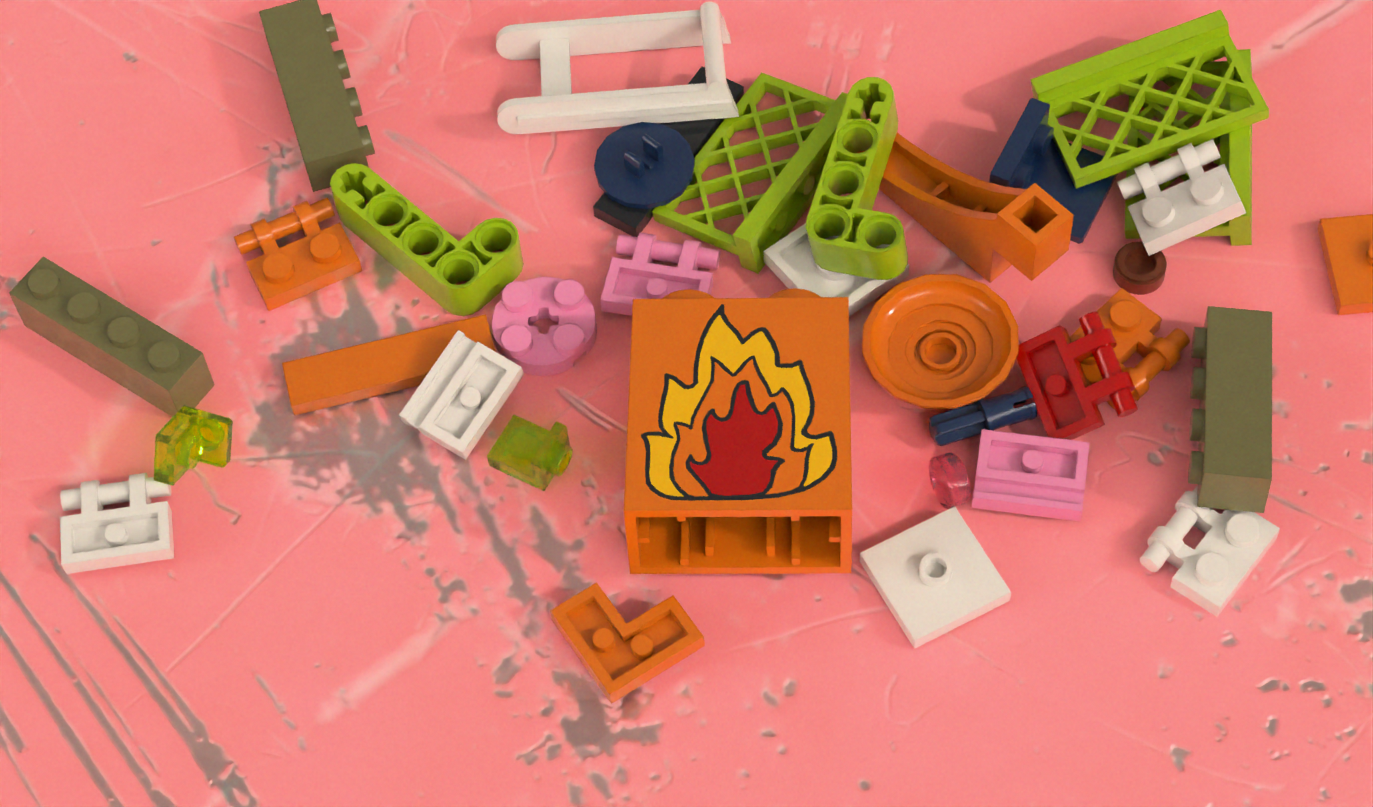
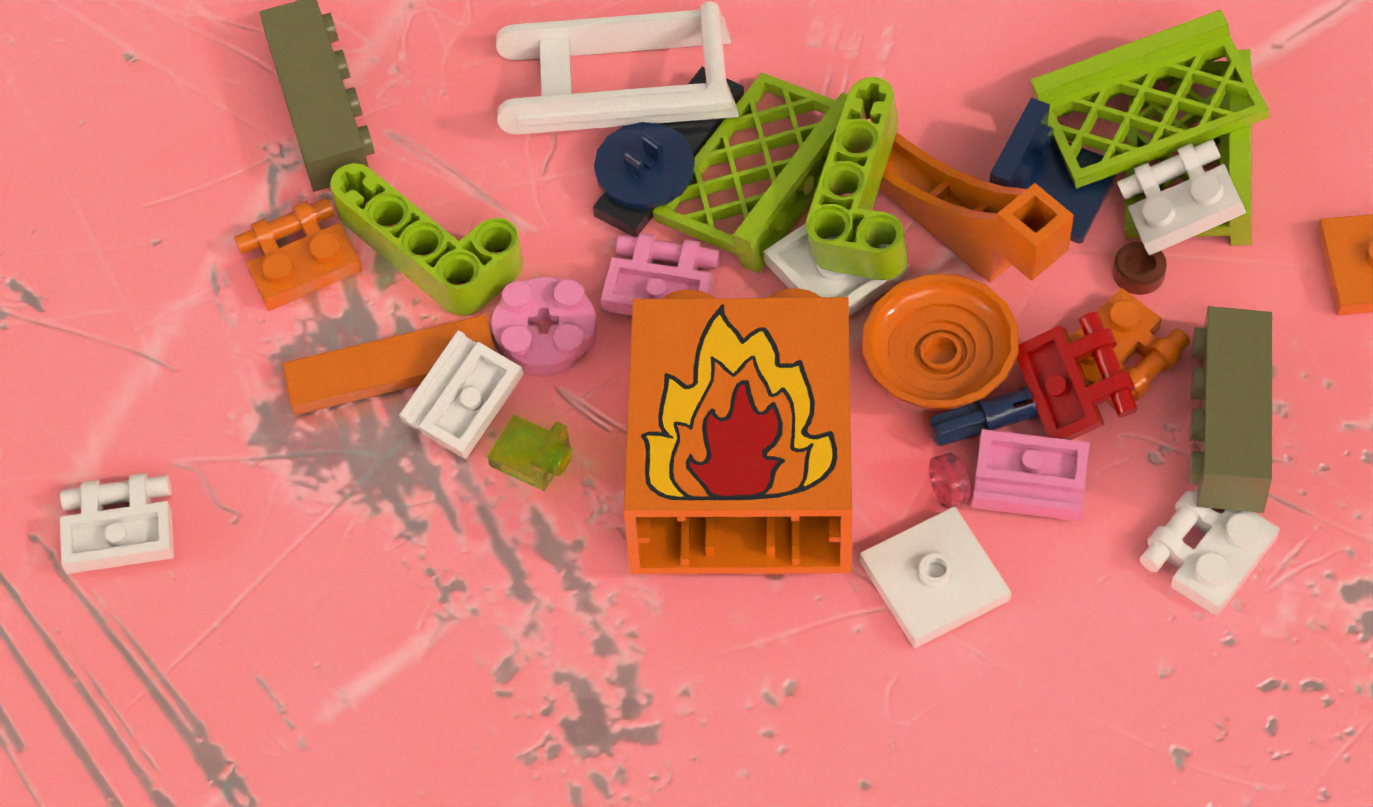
olive brick [9,256,215,423] -> none
clear neon green bracket [154,405,233,486] -> none
orange plate [550,582,705,704] -> none

